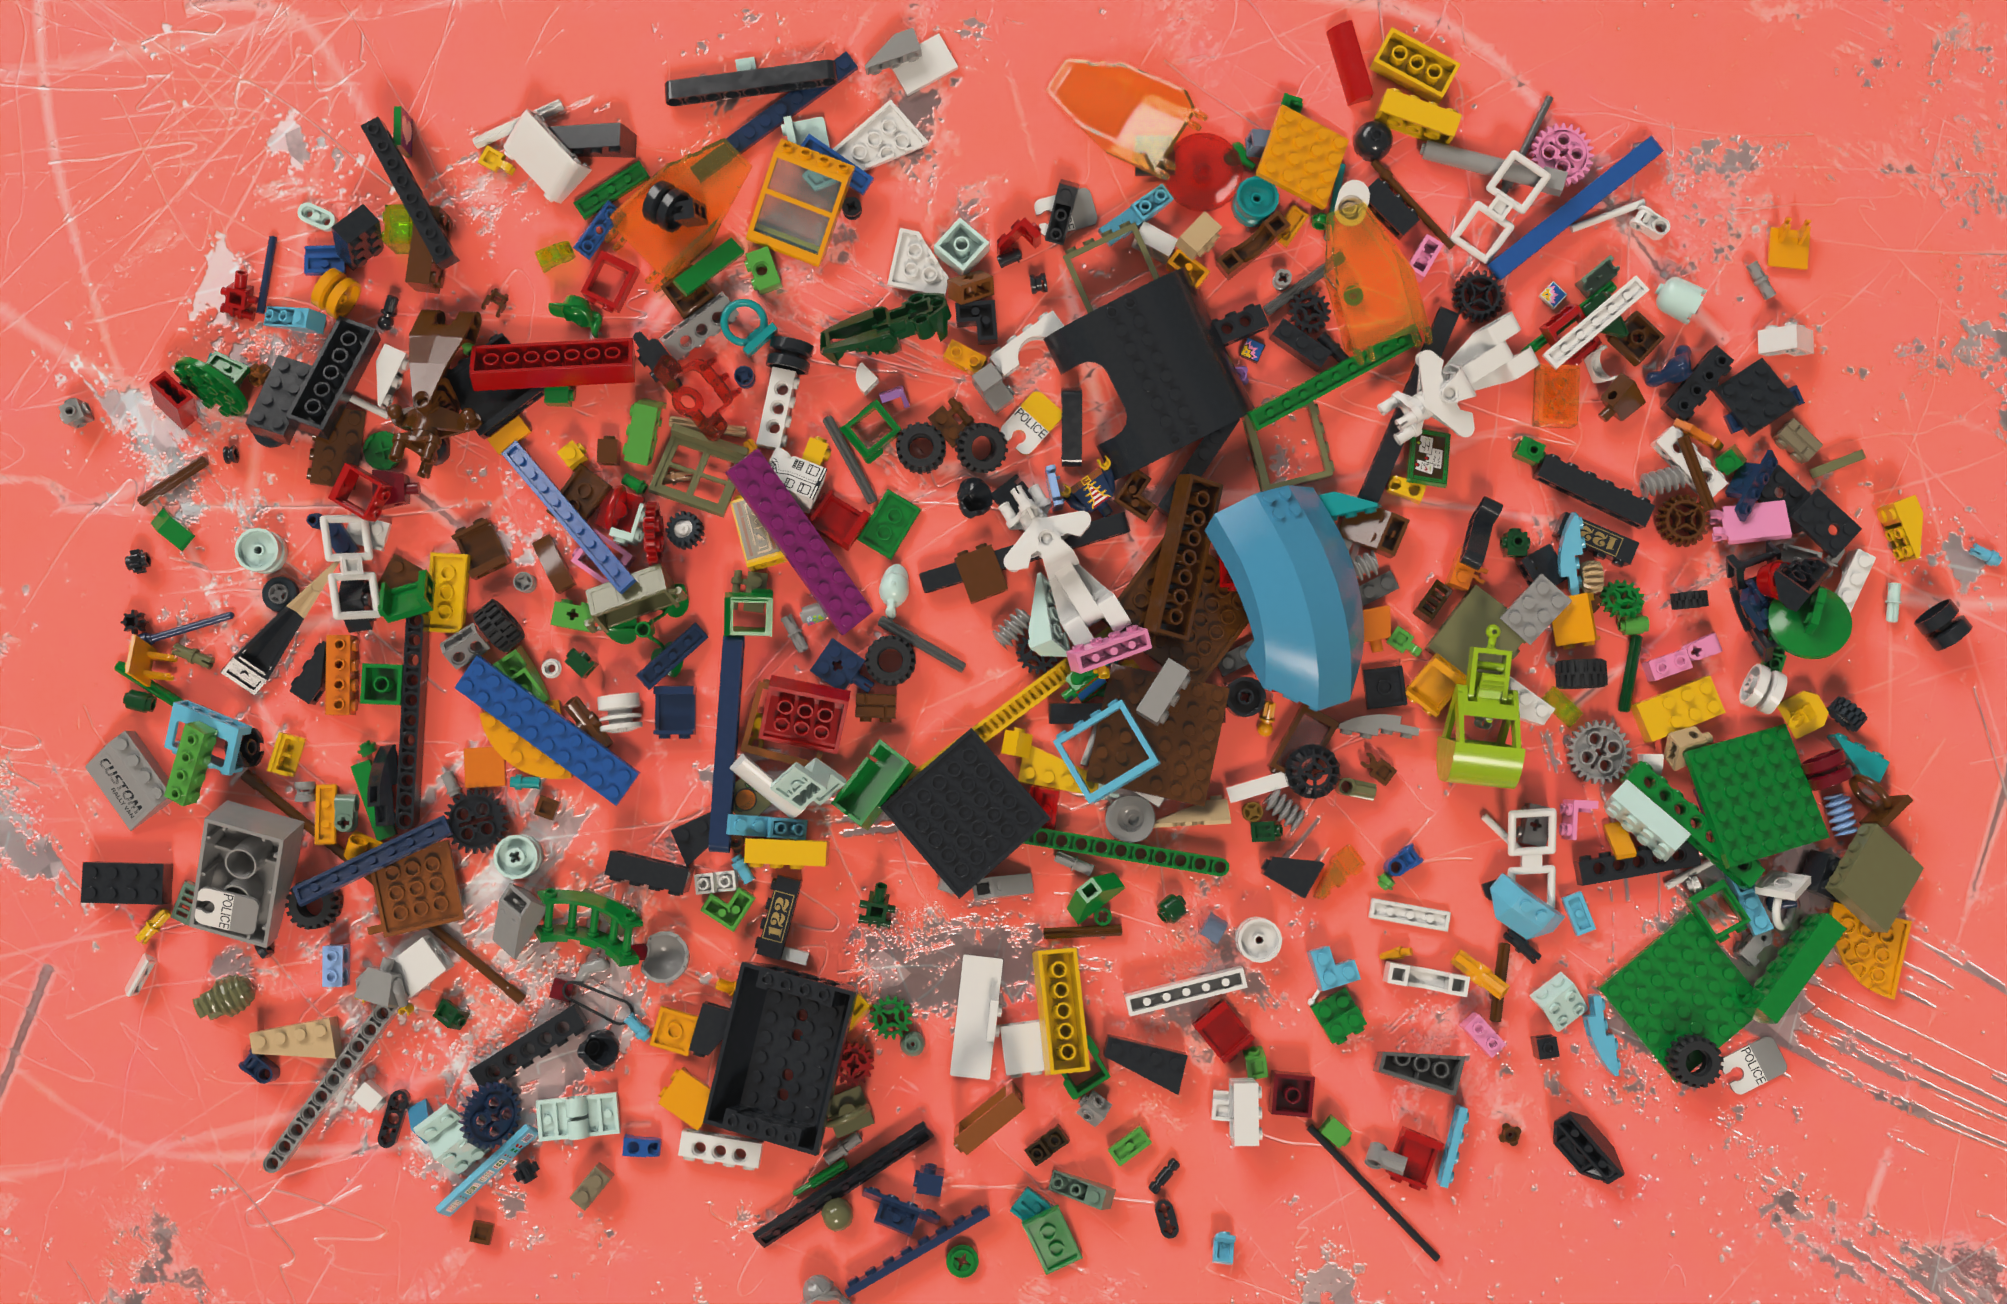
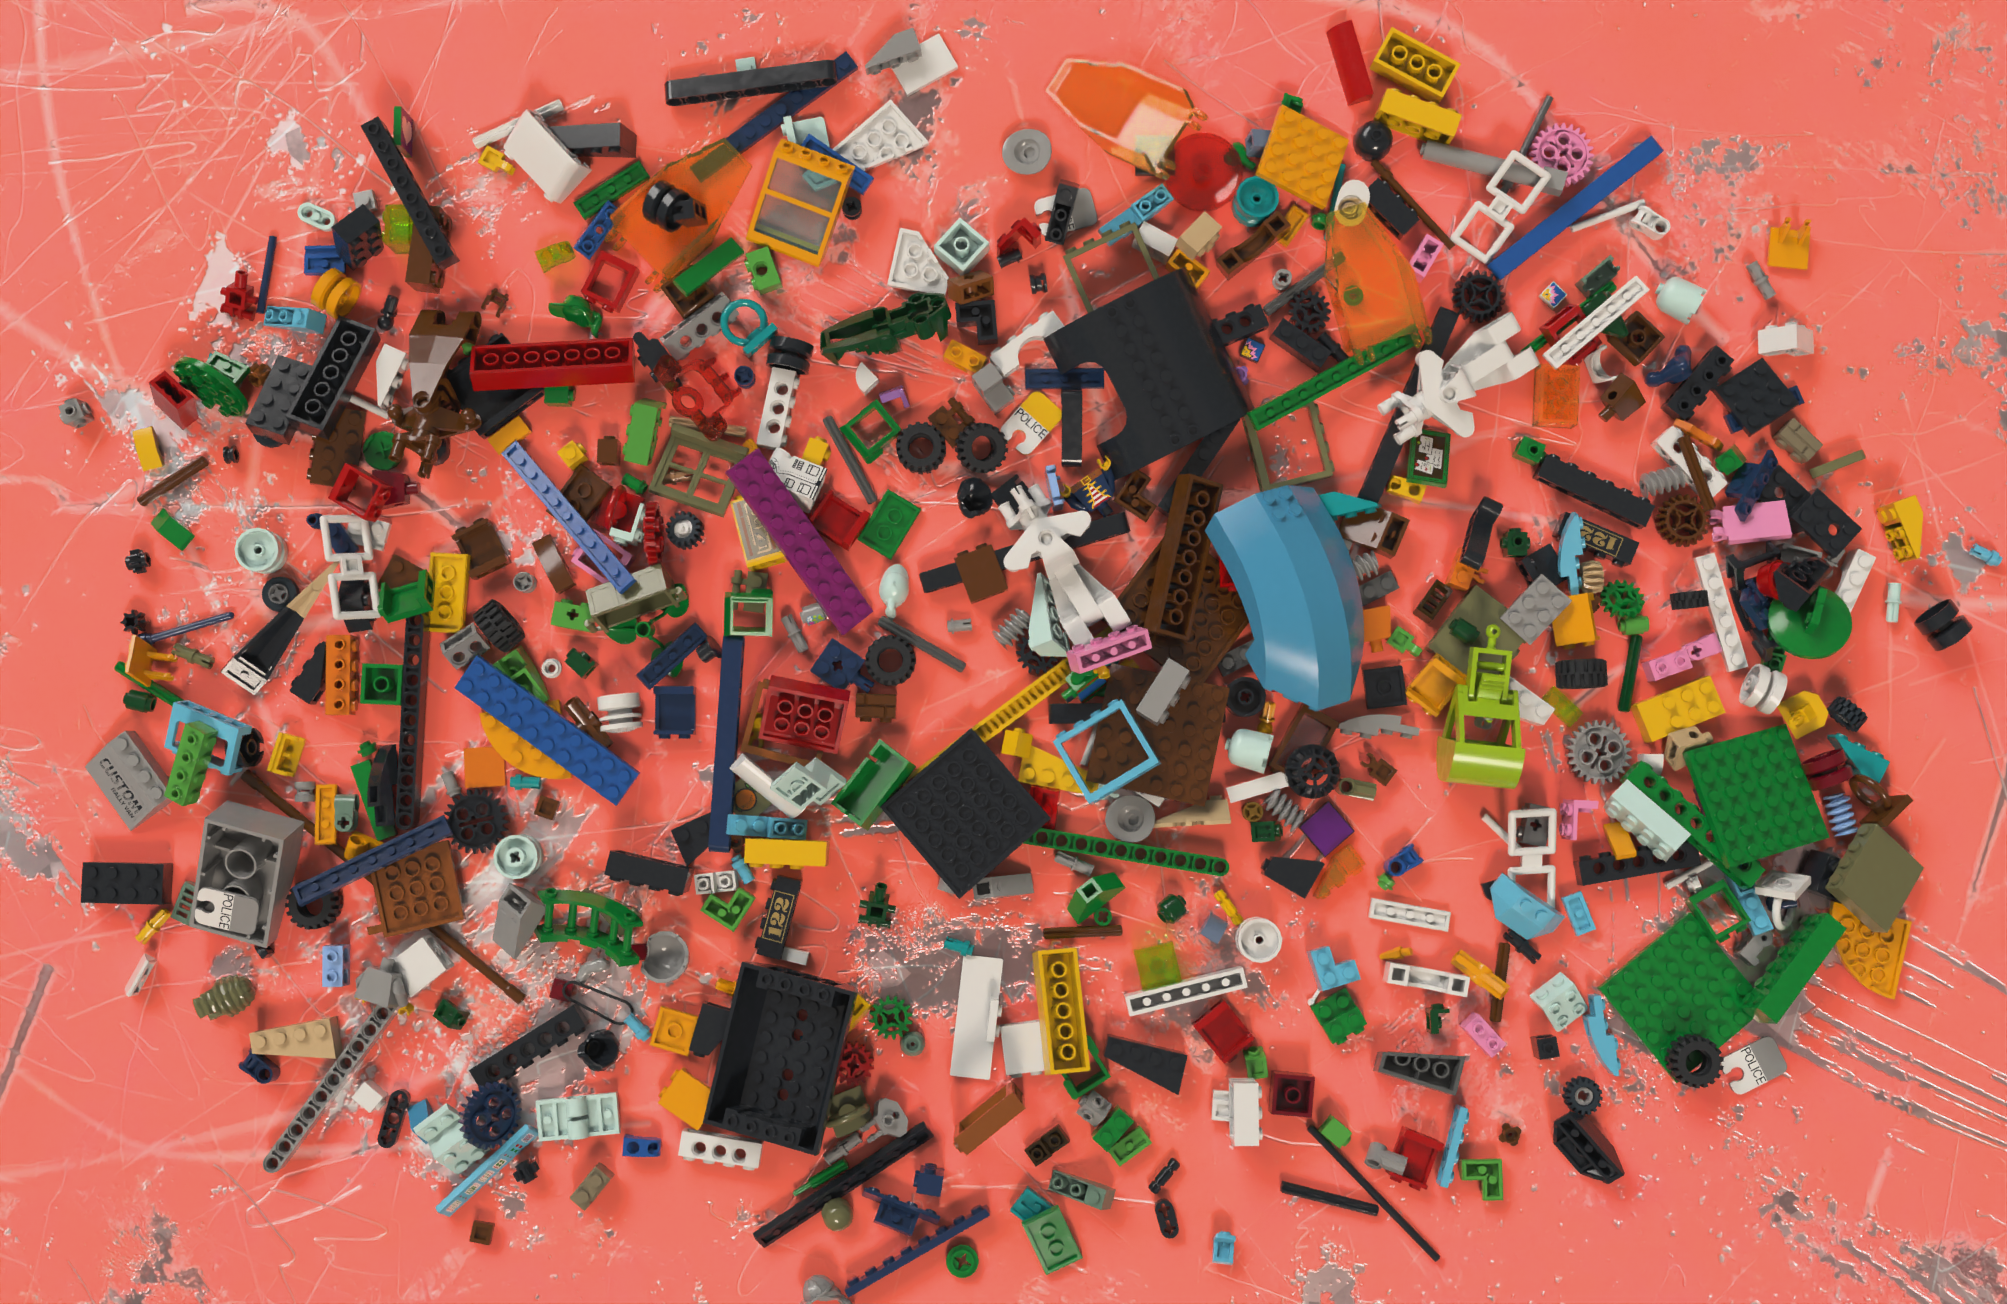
none -> yellow slope [132,426,165,472]
none -> white plate [353,189,378,212]
none -> black piece [696,636,722,663]
none -> light grey hinge [859,1098,908,1143]
none -> teal animal [943,936,975,957]
none -> light grey pin [947,618,972,634]
none -> light grey hat [1002,129,1052,175]
none -> dark blue tile [1025,368,1104,390]
none -> green brick [1091,1104,1134,1152]
none -> clear neon green brick [1132,940,1182,990]
none -> yellow axle [1214,889,1244,926]
none -> light aqua cylinder [1225,729,1274,774]
none -> black axle [1280,1181,1379,1216]
none -> dark purple tile [1298,801,1355,857]
none -> dark green bracket [1425,1003,1450,1034]
none -> dark green brick [1448,617,1480,645]
none -> bright green brick [1458,1158,1503,1201]
none -> black bush [1562,1076,1603,1115]
none -> white plate [1693,552,1748,672]

